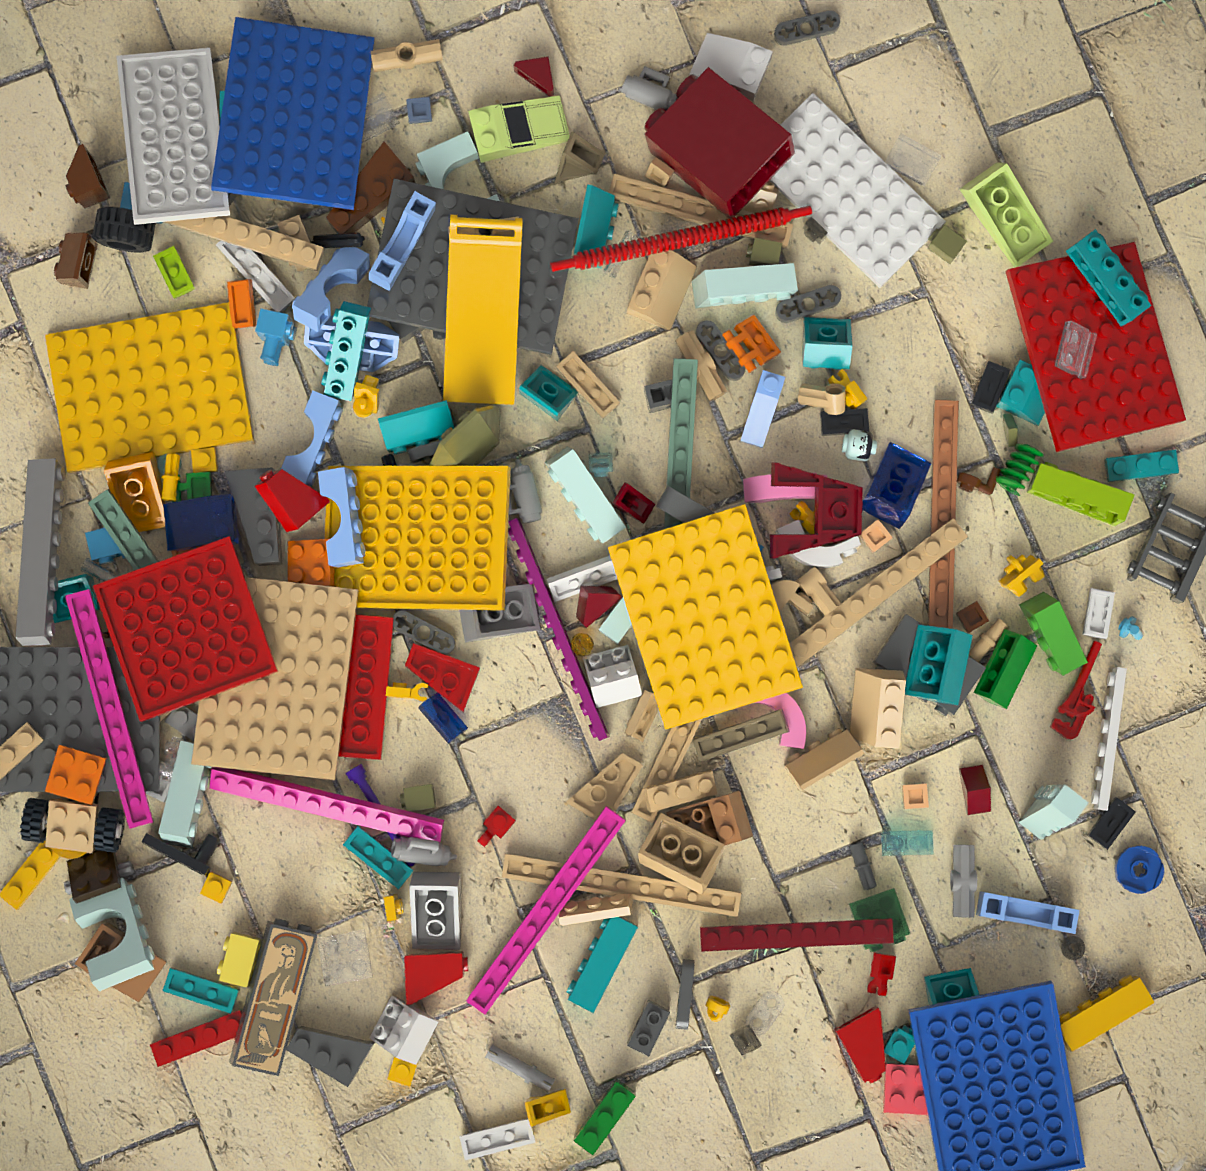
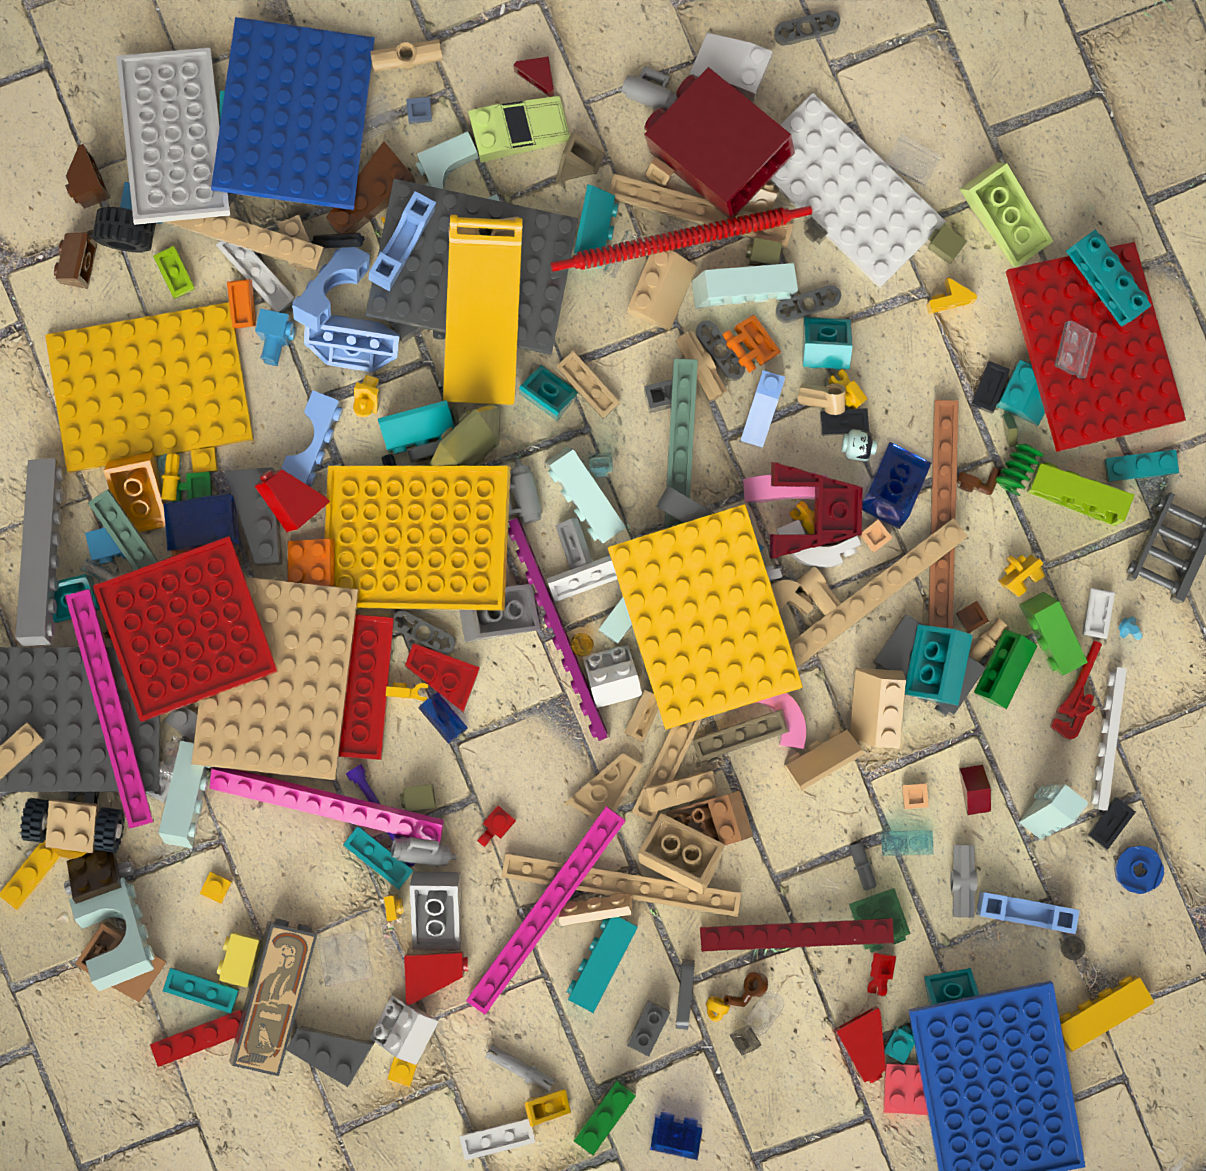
orange plate [45,745,107,805] -> none
black piece [141,833,220,878] -> none
light blue arch [318,467,365,568] -> none
brick [321,301,371,401] -> none
dark red slope [576,585,622,628] -> none
dark red slope [612,482,656,524] -> none
none -> light grey plate [555,517,592,570]
none -> clear blue slope [649,1112,703,1160]
none -> reddish brown plate [723,972,768,1007]
none -> yellow slope [926,277,977,314]

